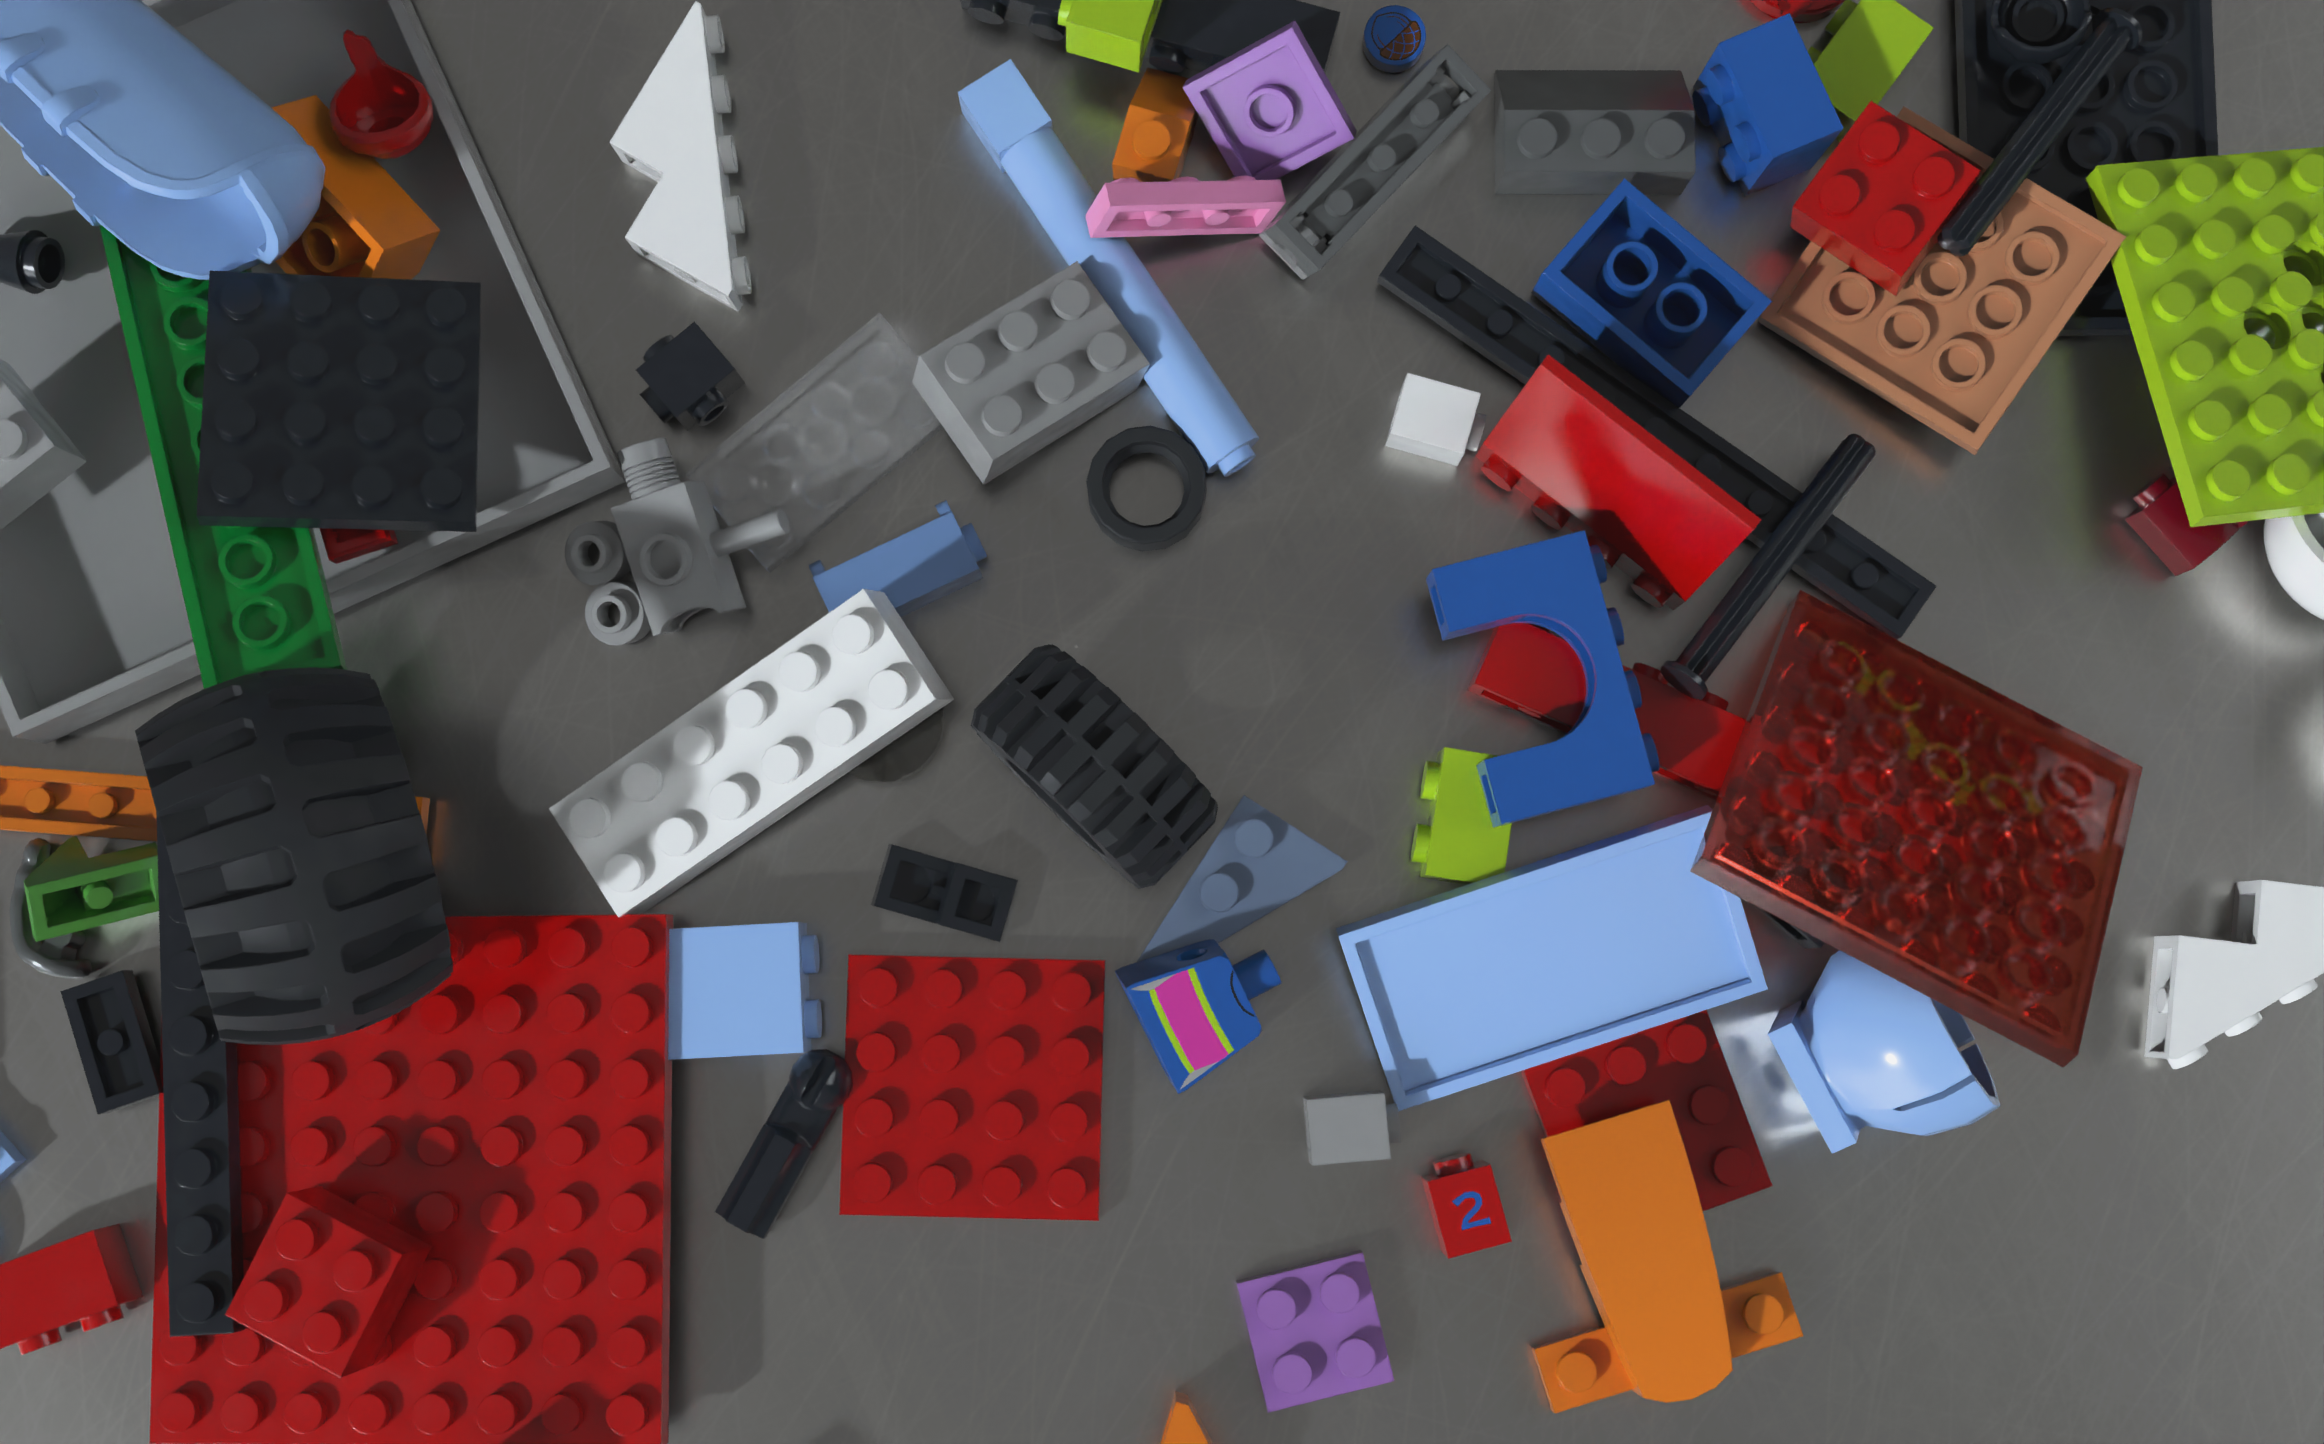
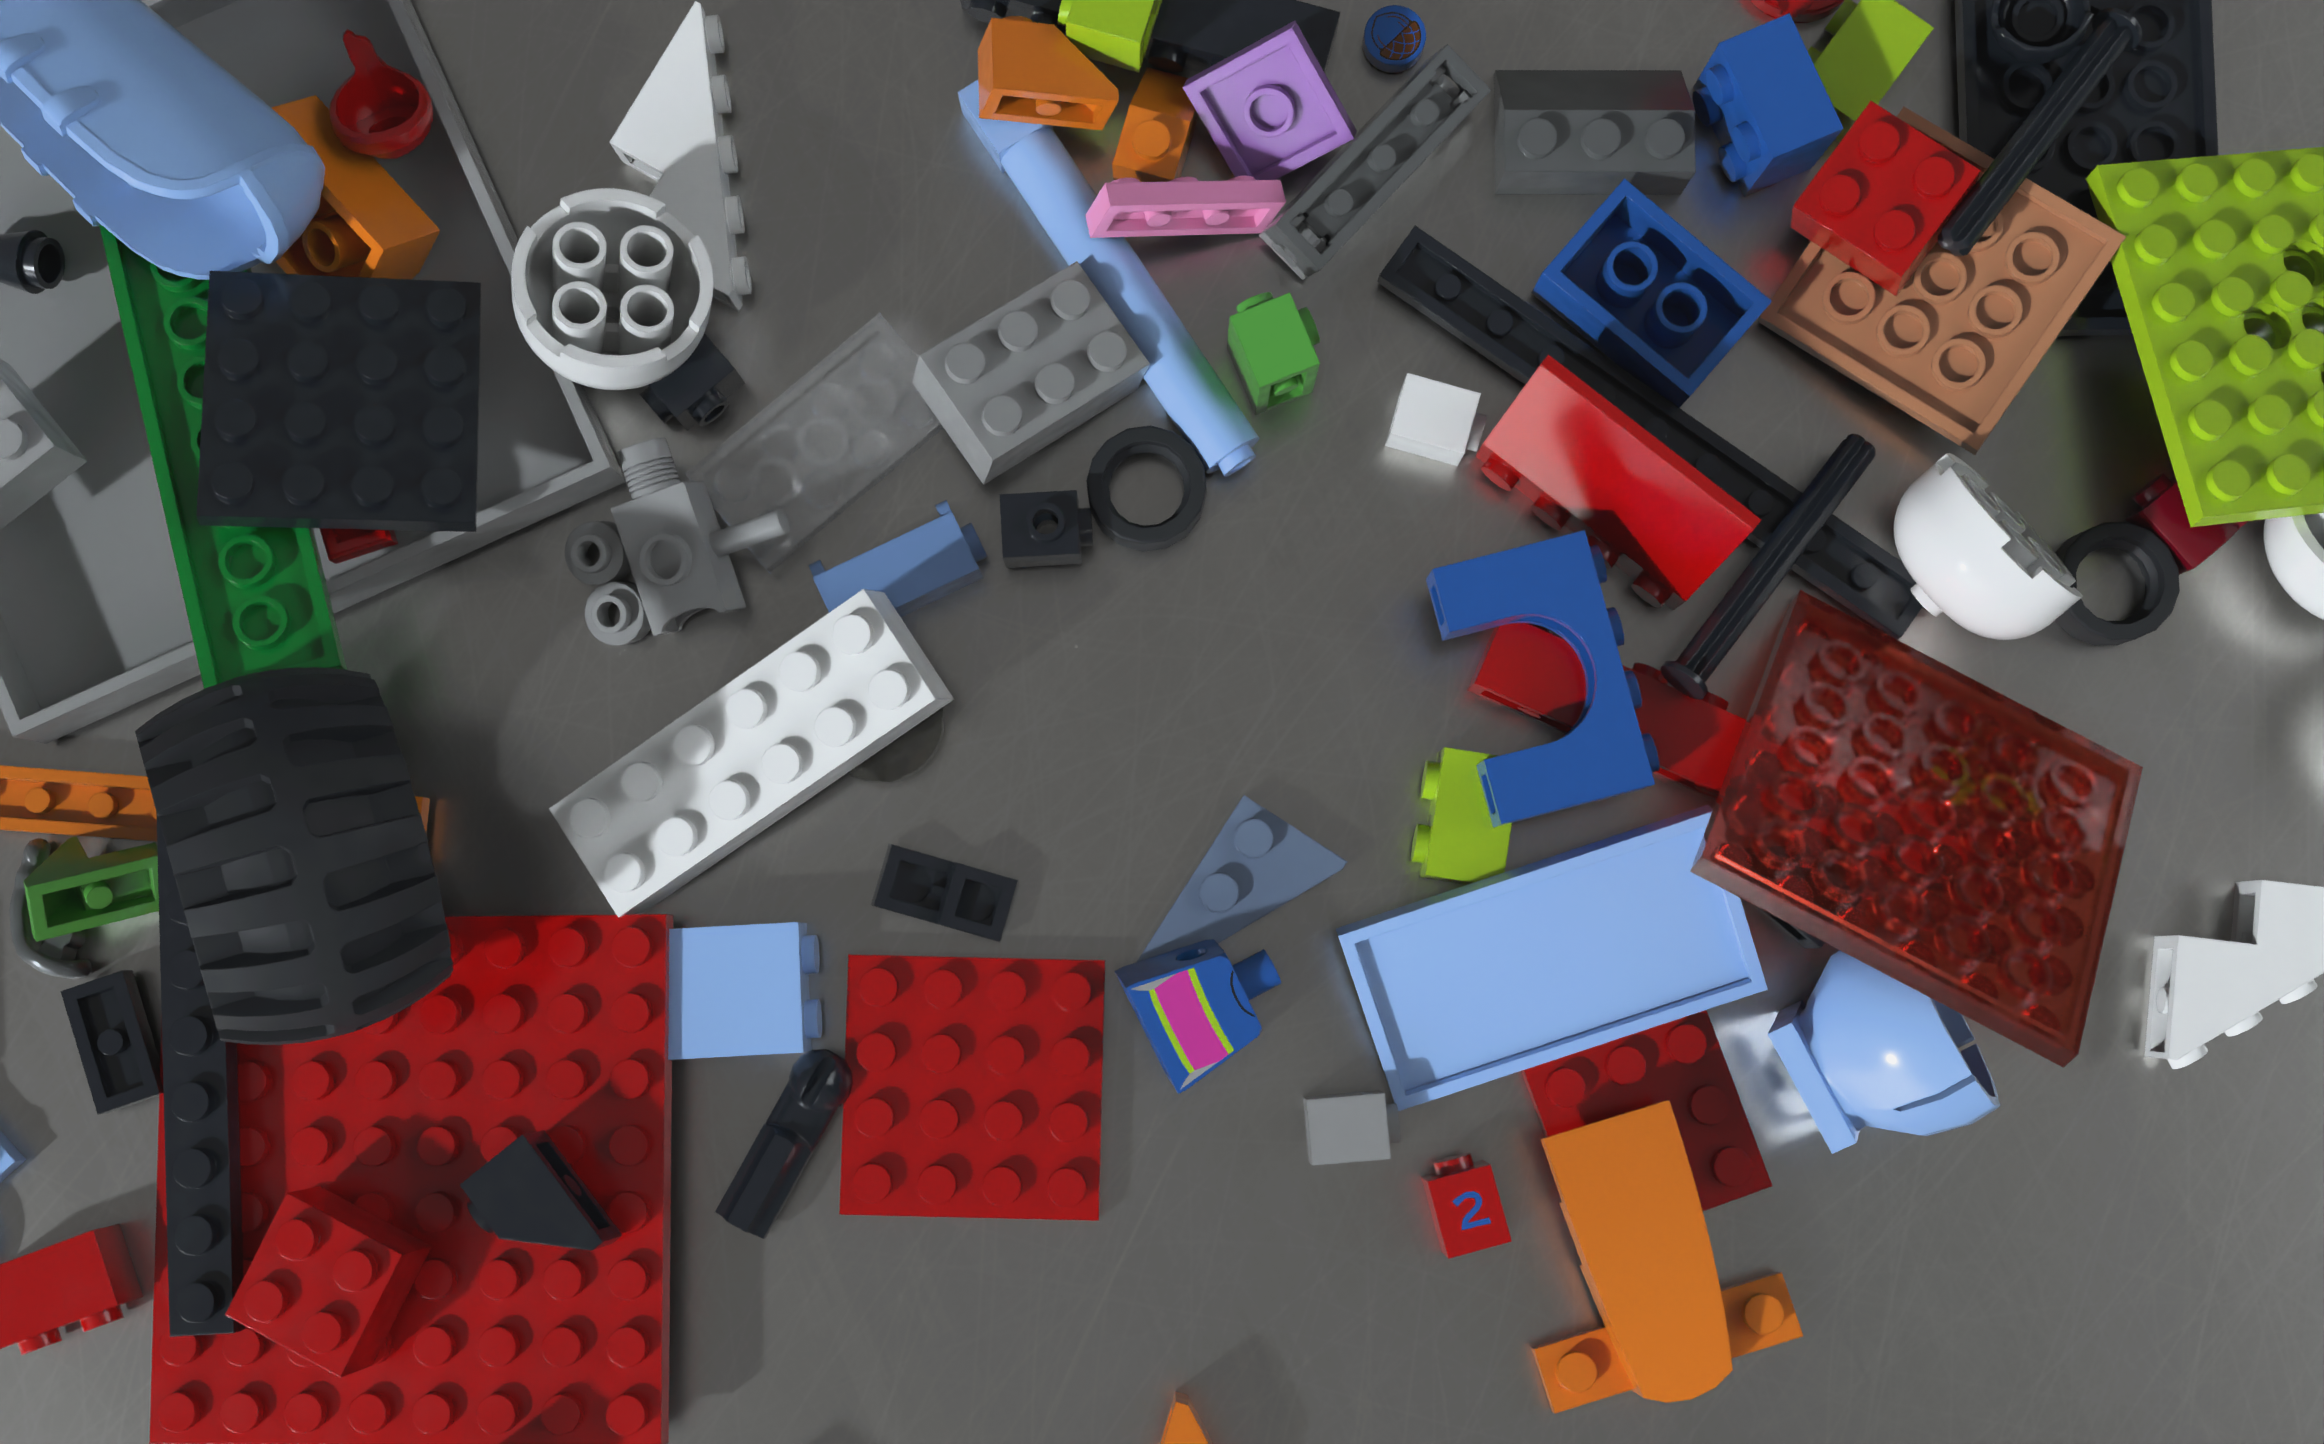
black tyre [971,644,1218,889] -> none
medium lavender plate [1236,1250,1395,1413] -> none
none -> black slope [460,1130,622,1250]
none -> white cylinder [511,188,714,390]
none -> orange slope [978,16,1119,130]
none -> black brick [1000,490,1093,568]
none -> bright green brick [1227,292,1320,415]
none -> white cylinder [1894,453,2083,640]
none -> black tyre [2055,522,2180,646]

